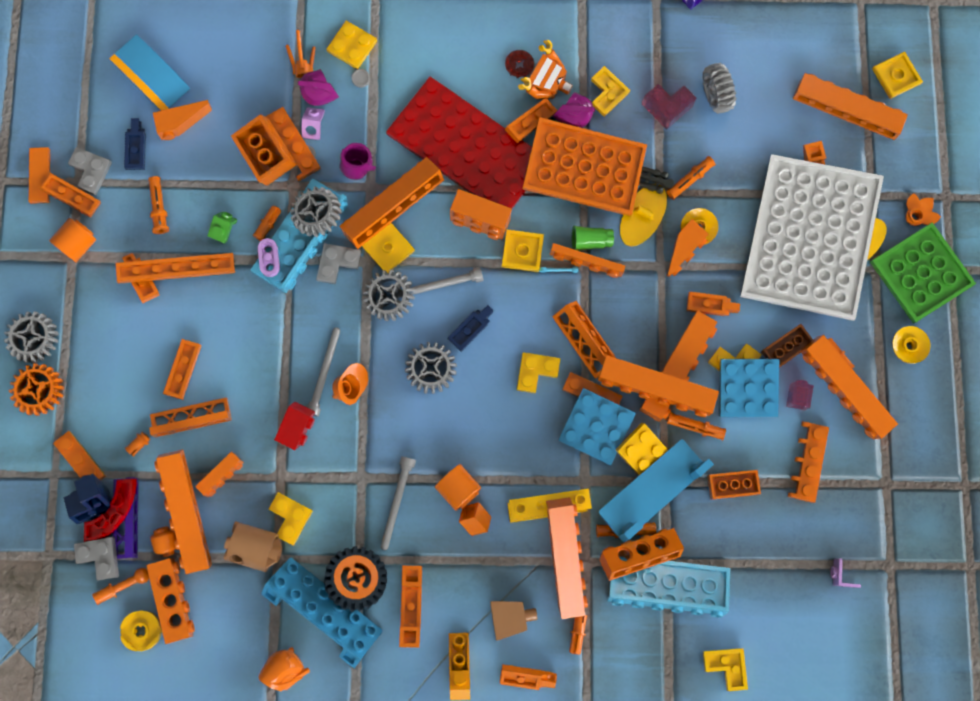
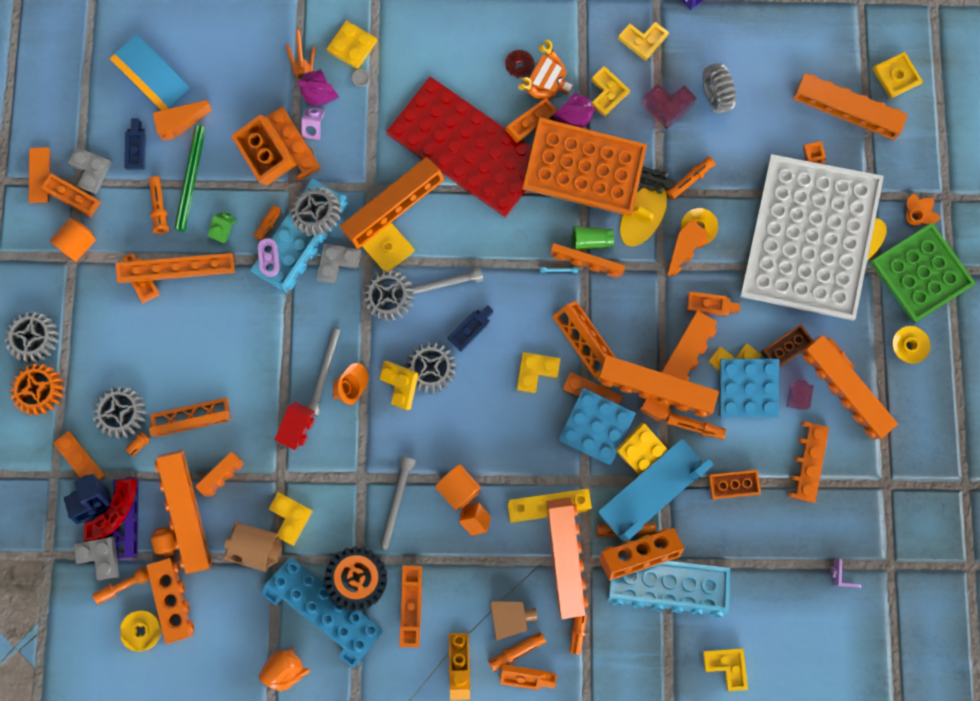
orange plate [163,339,202,400] -> none
magenta helmet [339,143,376,180] -> none
orange brick [450,189,512,240] -> none
yellow plate [502,229,544,272] -> none
none -> light grey gear [92,386,147,439]
none -> green axle [174,124,206,232]
none -> yellow plate [380,361,418,410]
none -> orange pin [488,631,546,672]
none -> yellow plate [618,22,669,61]

